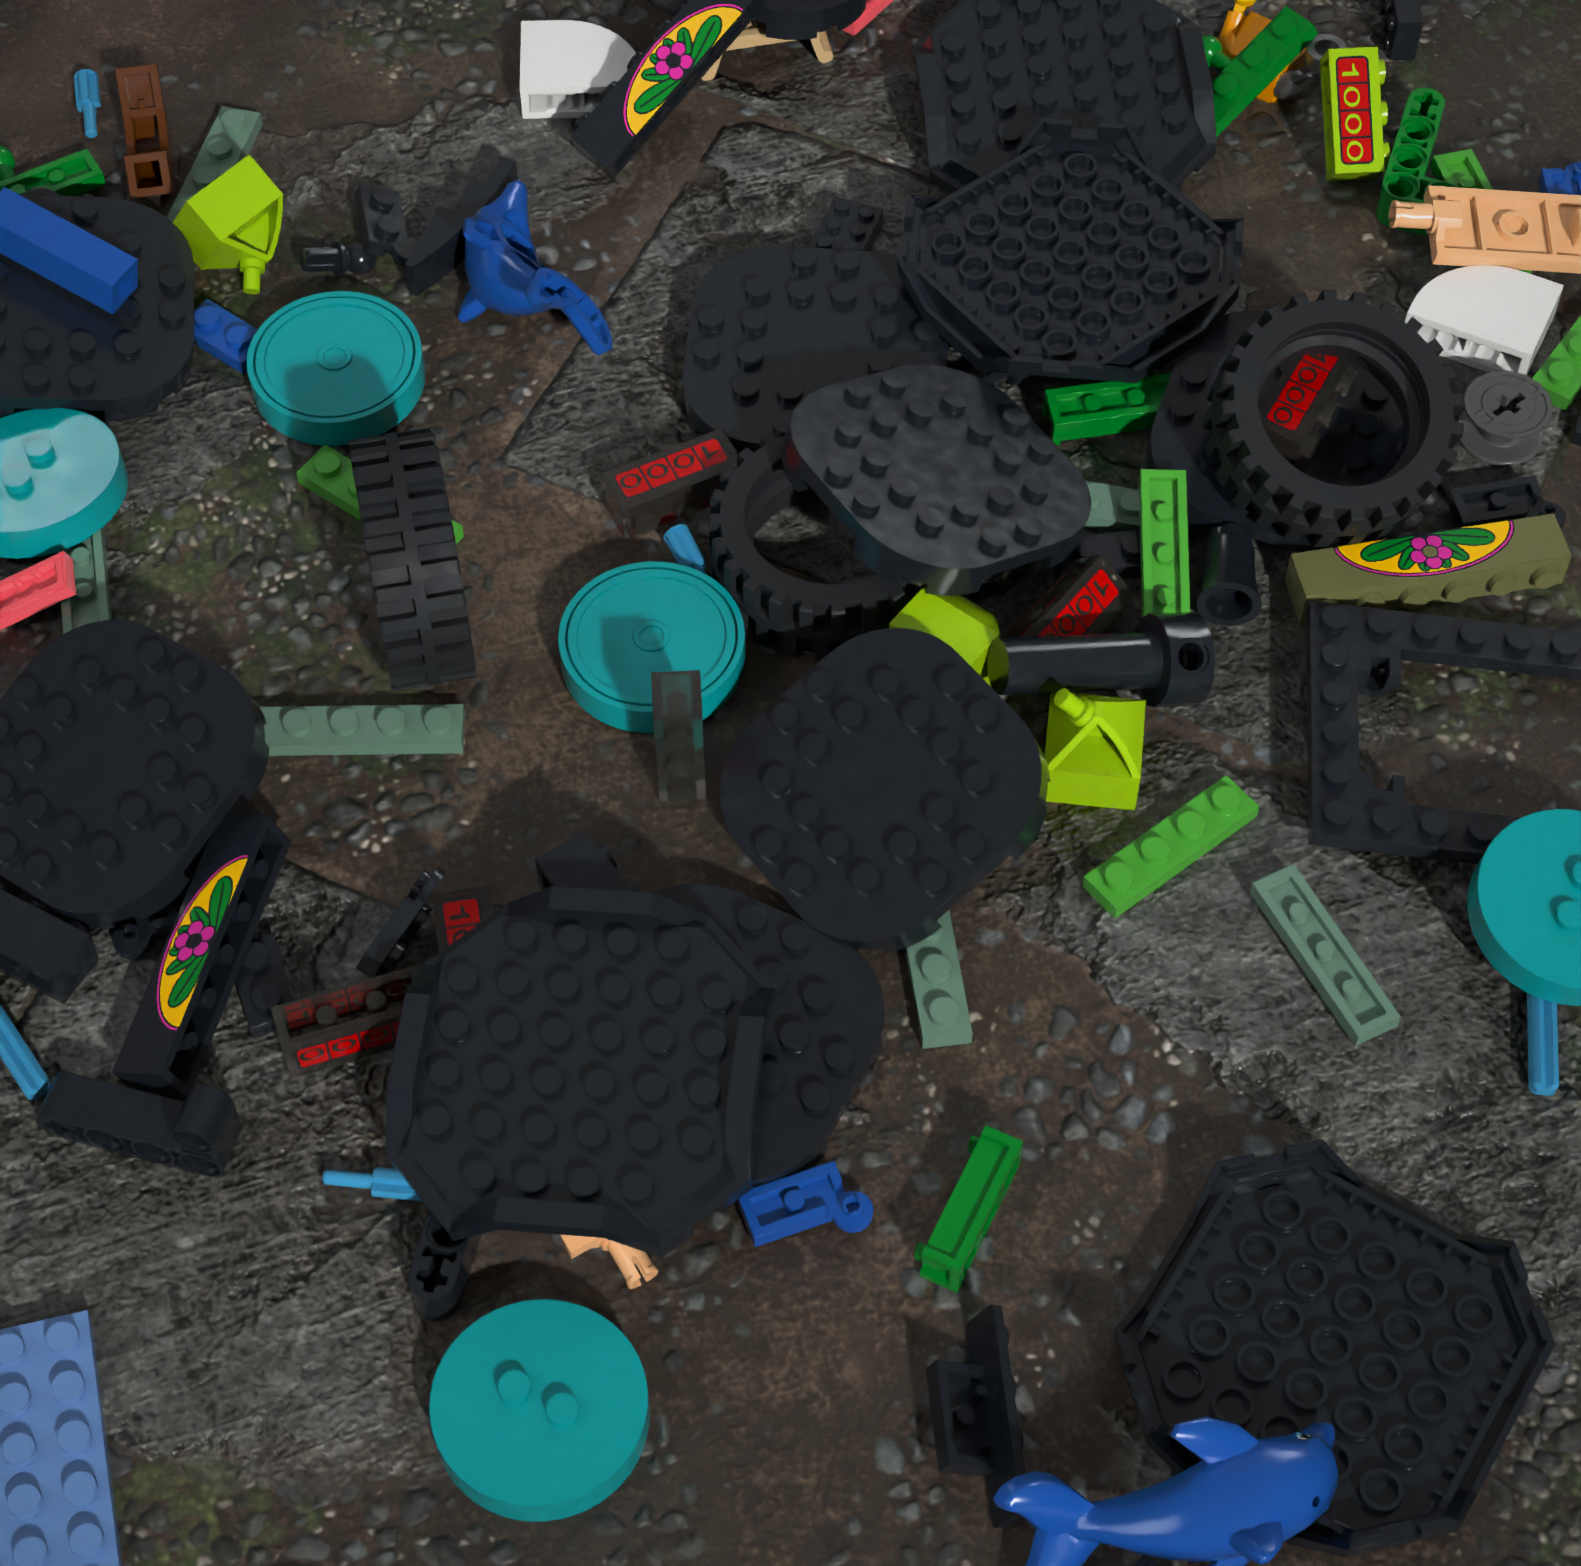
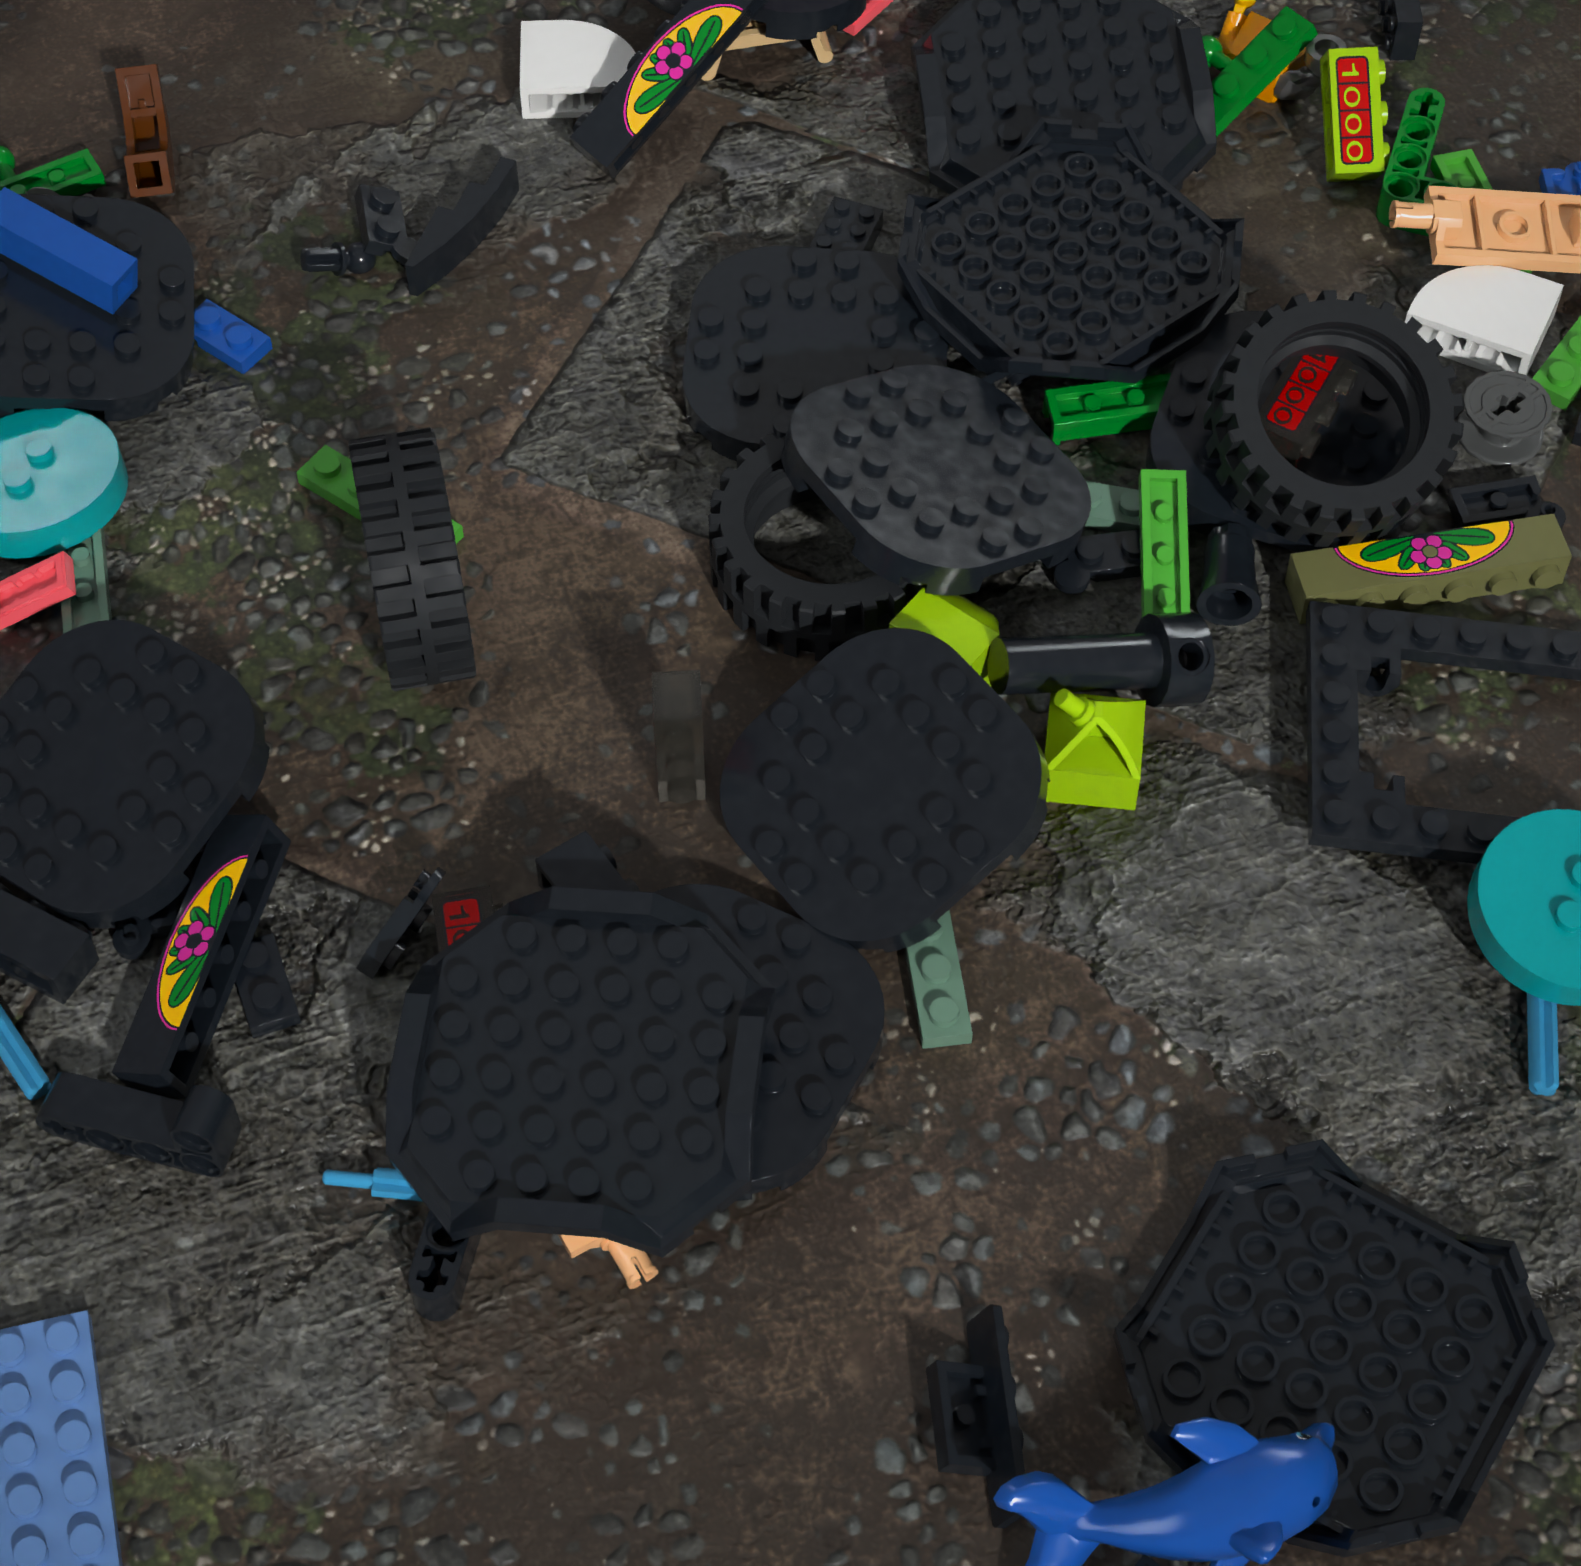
dark azure axle [74,69,101,138] -> none
sand green plate [167,106,263,222] -> none
lime piece [172,154,283,295] -> none
teal brick [247,291,426,446] -> none
sand green plate [260,704,465,756] -> none
clear smoke brick [270,964,420,1079] -> none
teal brick [429,1299,650,1522] -> none
blue animal [458,180,612,355] -> none
teal brick [558,561,745,733] -> none
clear smoke brick [600,428,738,540] -> none
dark azure axle [663,524,707,575] -> none
blue hinge [737,1161,874,1247] -> none
green container [914,1125,1023,1293] -> none
clear smoke brick [1004,553,1134,637] -> none
bright green plate [1082,775,1259,919] -> none
sand green plate [1250,864,1401,1046] -> none

